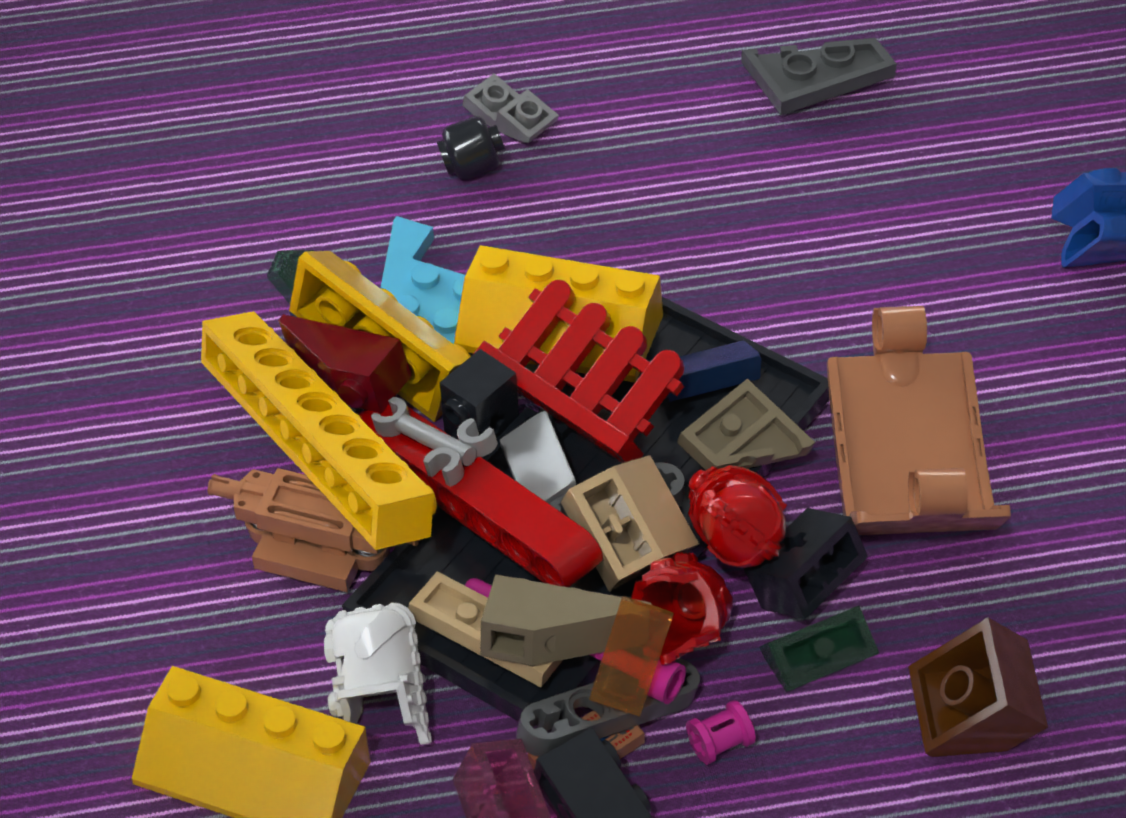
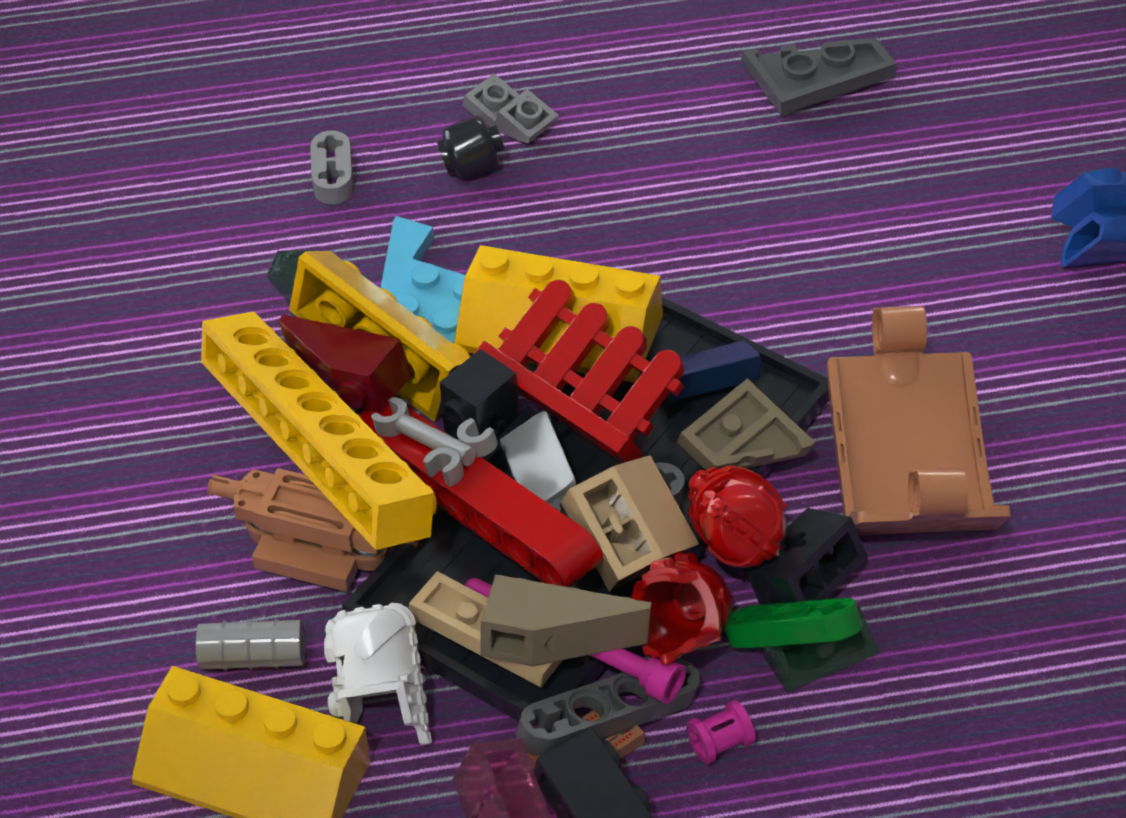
clear orange tile [589,596,674,717] -> none
reddish brown slope [908,617,1048,757] -> none
none -> light grey axle [196,618,306,671]
none -> light grey beam [310,131,353,204]
none -> green beam [724,598,863,648]

